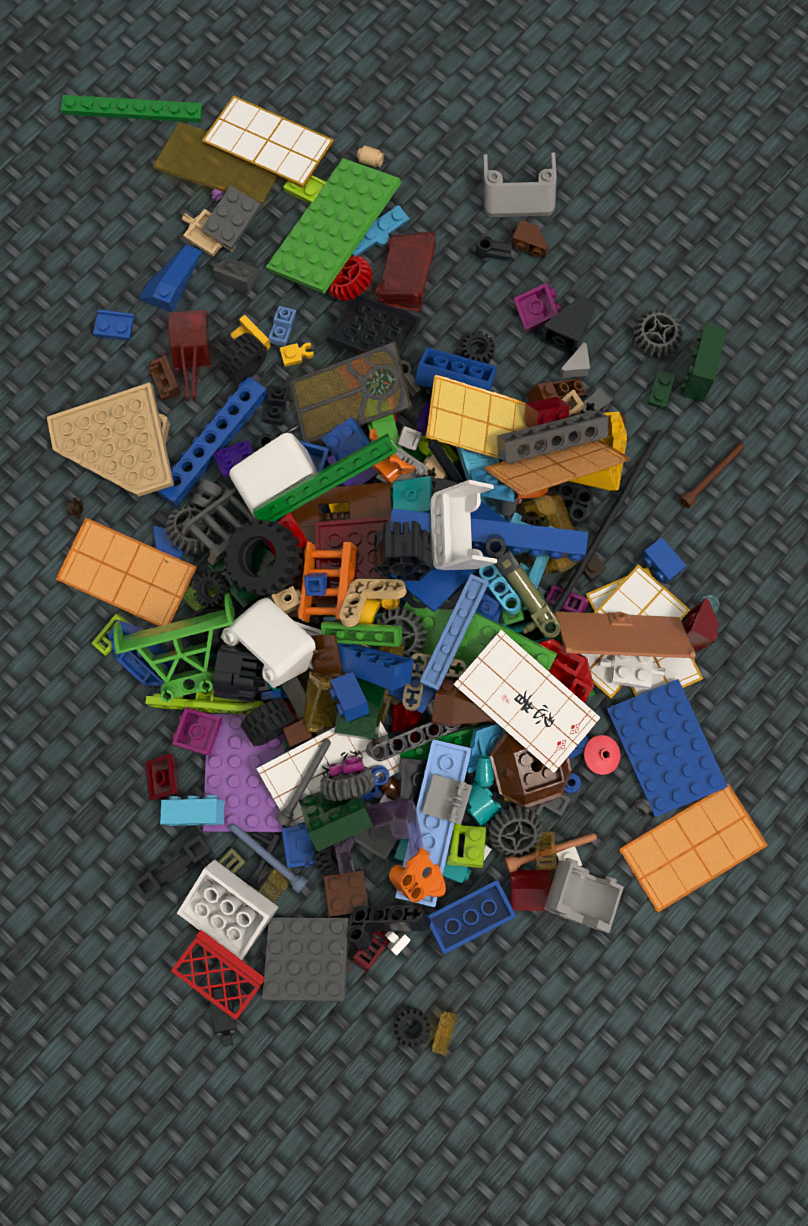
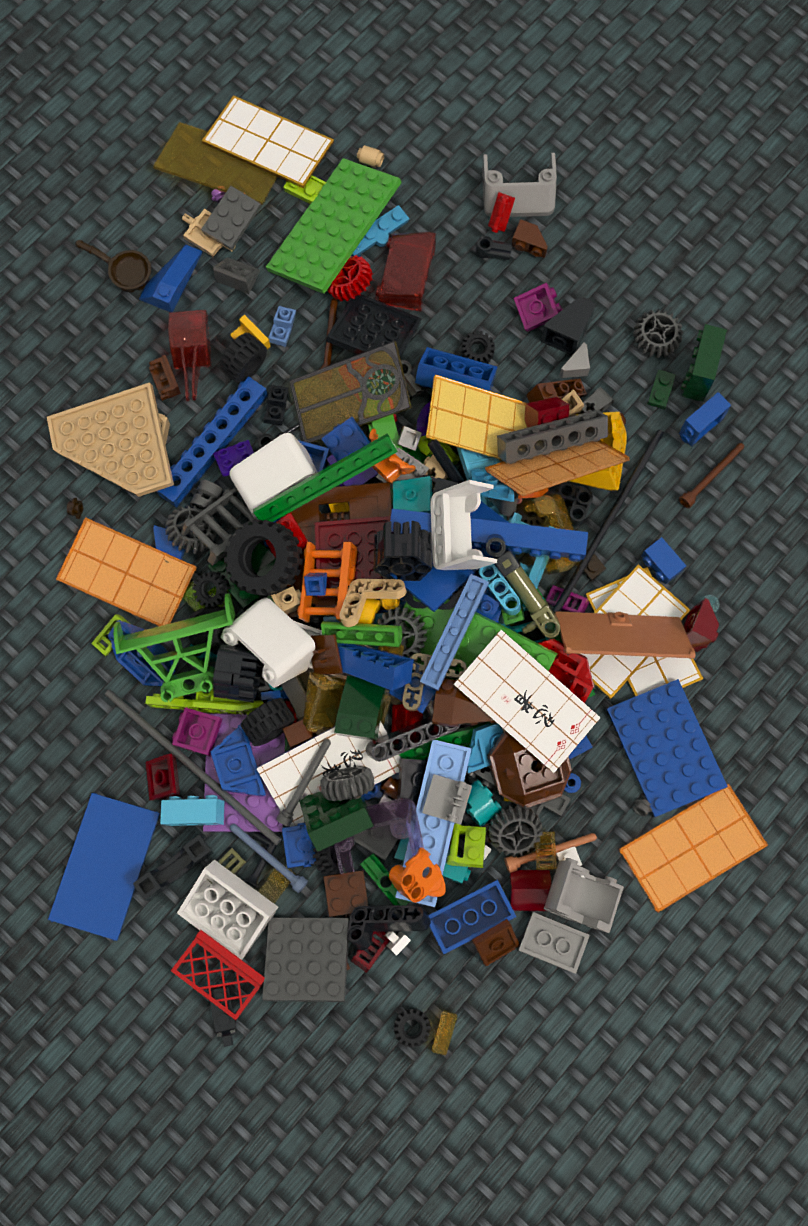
green plate [61,95,203,122] -> none
blue plate [93,309,135,341] -> none
yellow plate [280,343,314,367] -> none
blue brick [329,672,369,722] -> none
magenta plate [329,755,364,776] -> none
blue plate [371,765,390,785] -> none
teal cone [474,755,494,787] -> none
coral dish [583,735,620,775] -> none
white plate [599,655,666,689] -> none
none -> blue piece [48,793,160,941]
none -> dark brown piece [75,240,151,293]
none -> dark grey piece [105,689,282,845]
none -> blue wing [210,724,266,797]
none -> reddish brown piece [318,298,338,381]
none -> green piece [360,853,410,905]
none -> reddish brown plate [472,919,520,967]
none -> red hinge [488,192,515,233]
none -> light grey plate [518,912,590,974]
none -> blue window [679,392,731,447]

